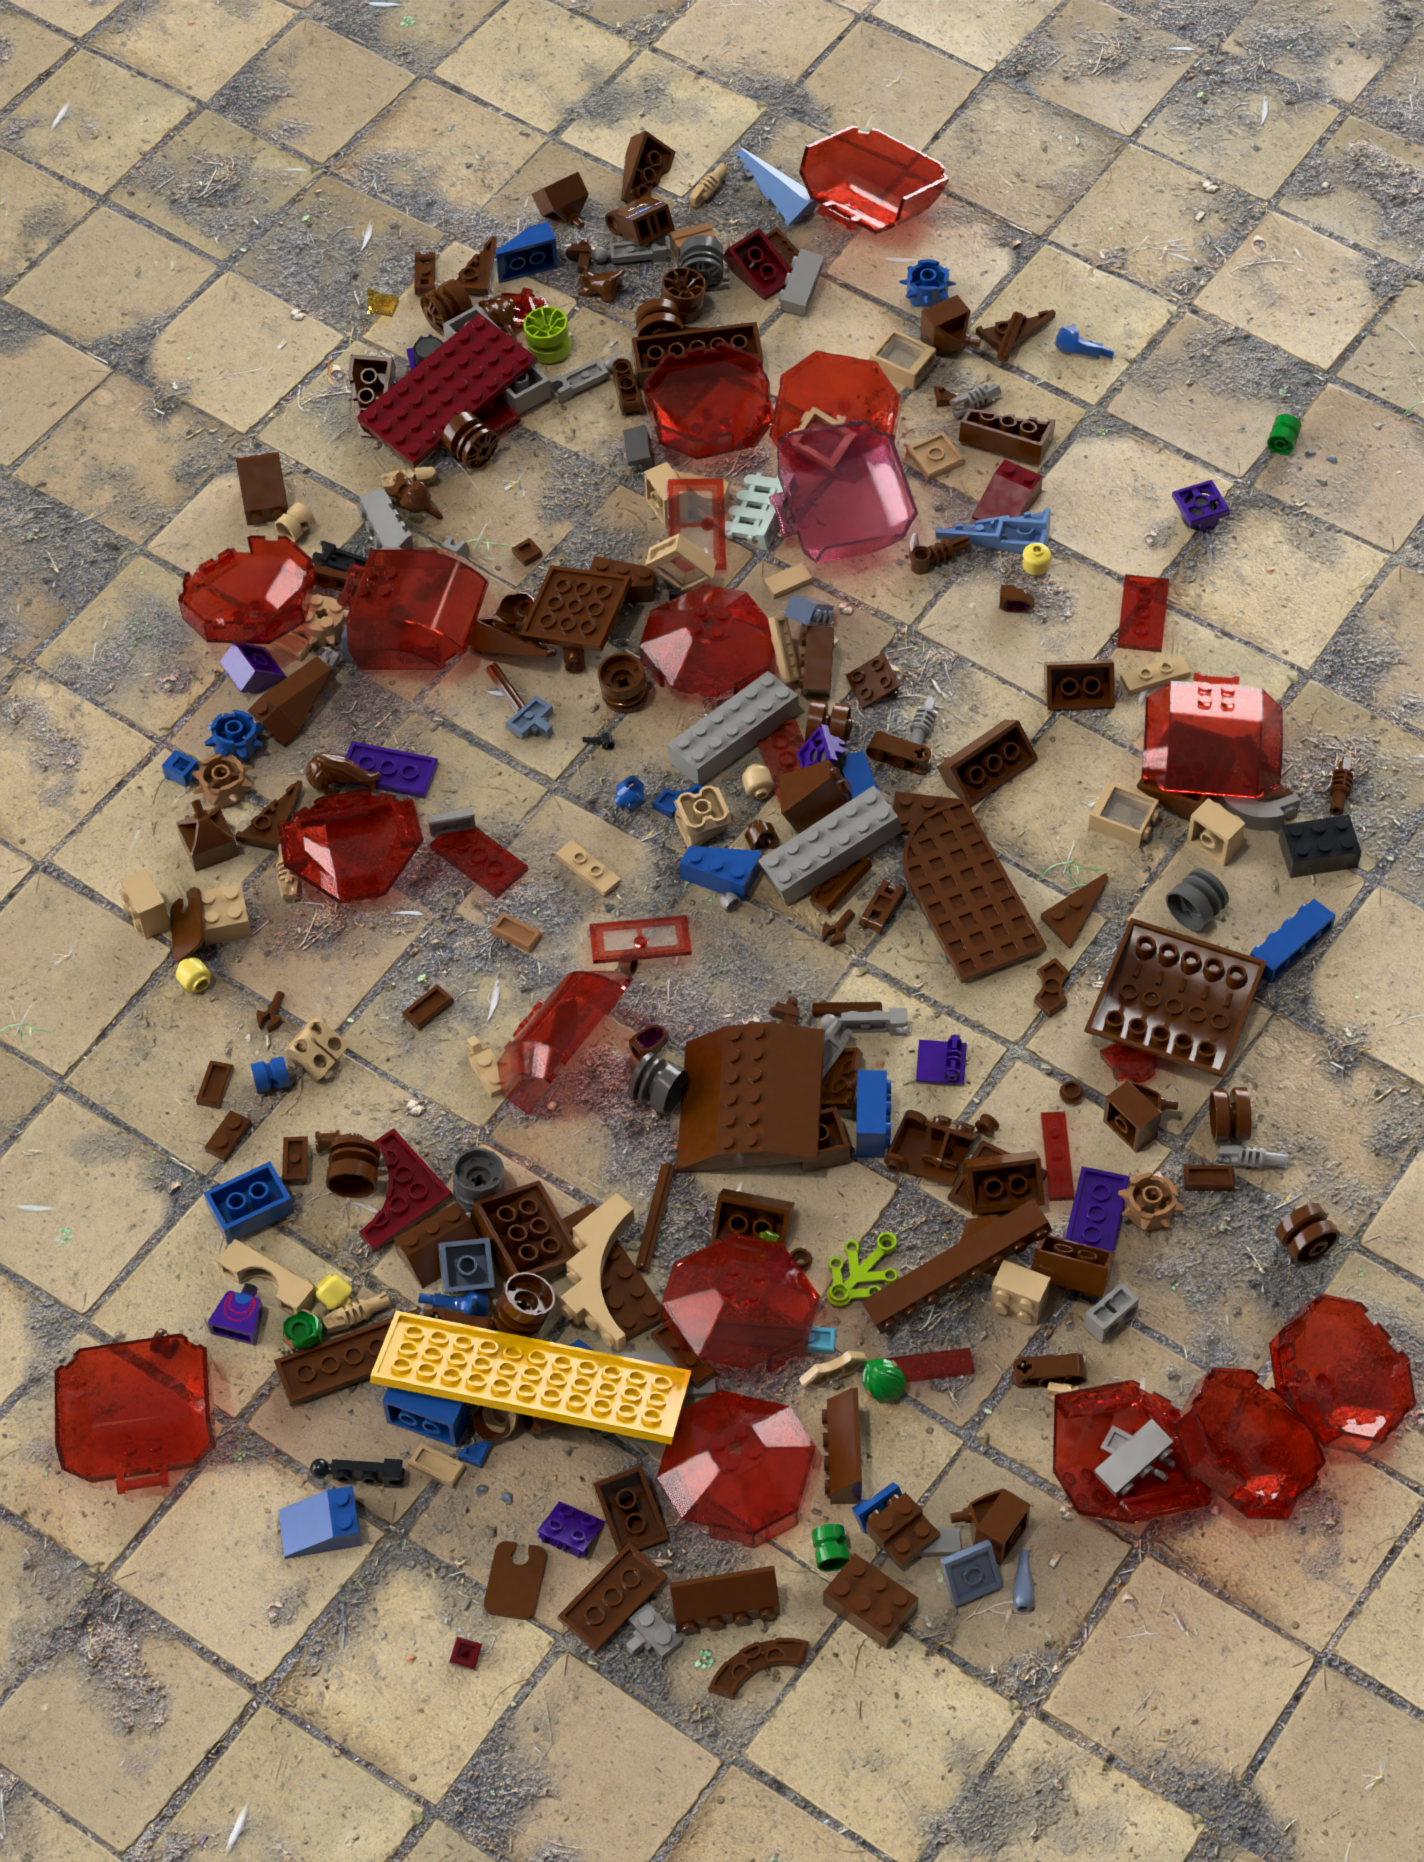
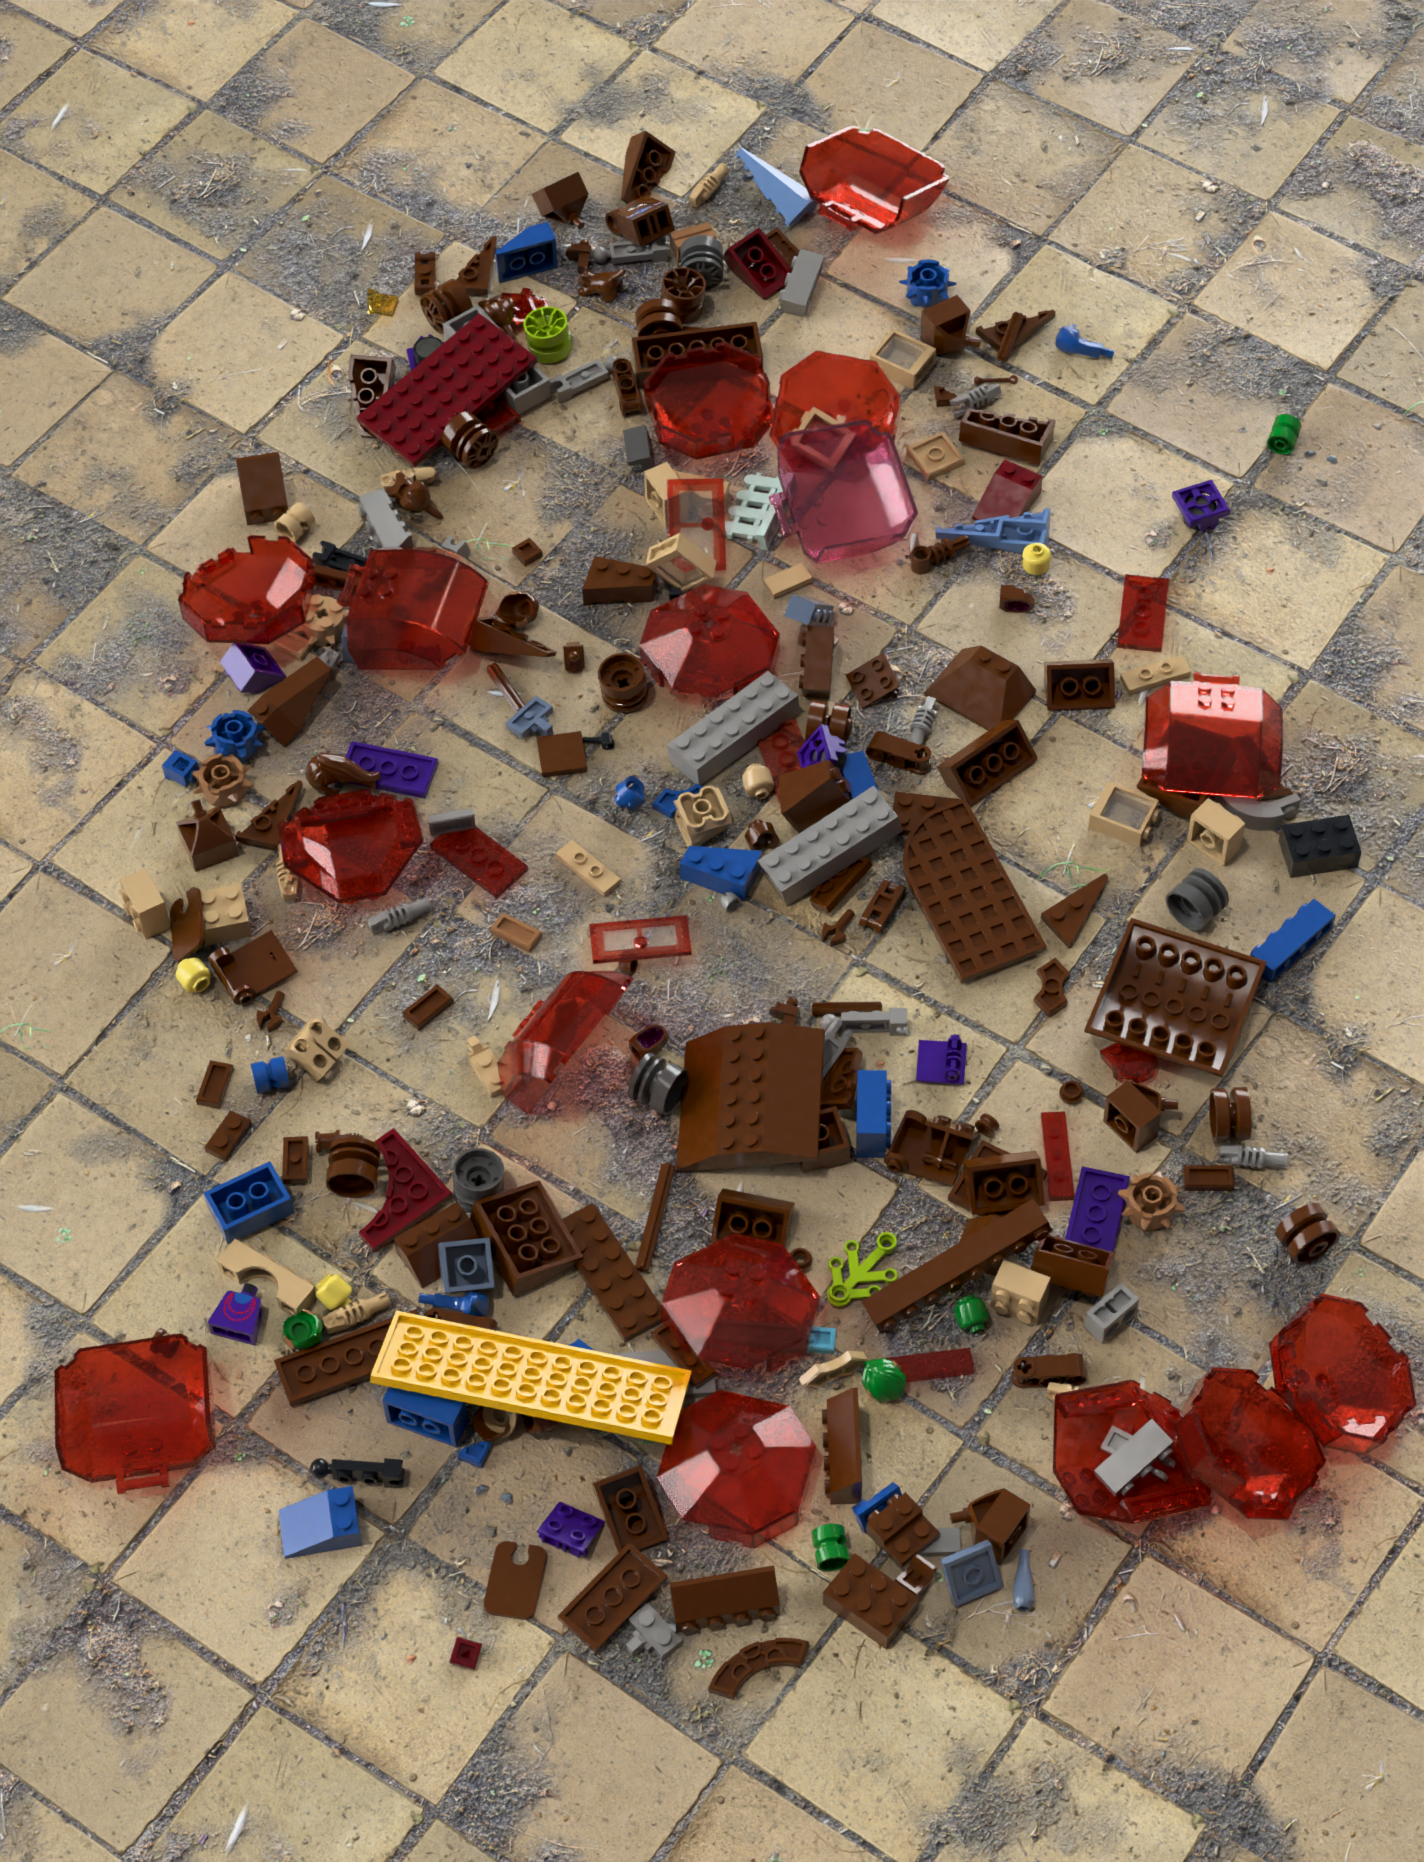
tan tile [408,1443,466,1488] -> none
reddish brown wheel [493,1272,555,1338] -> none
reddish brown plate [519,565,633,652] -> none
tan arch [560,1193,634,1352] -> none
clear neon green hand [759,1230,779,1248] -> none
tan plate [768,615,800,684] -> none
reddish brown hinge [1330,756,1354,815] -> none
none -> reddish brown door [208,930,298,1005]
none -> light grey hinge [368,897,432,934]
none -> reddish brown tile [536,731,587,778]
none -> reddish brown bracket [895,1554,937,1597]
none -> reddish brown slope [924,645,1036,731]
none -> green head [953,1294,990,1334]
none -> reddish brown hinge [974,375,1018,385]

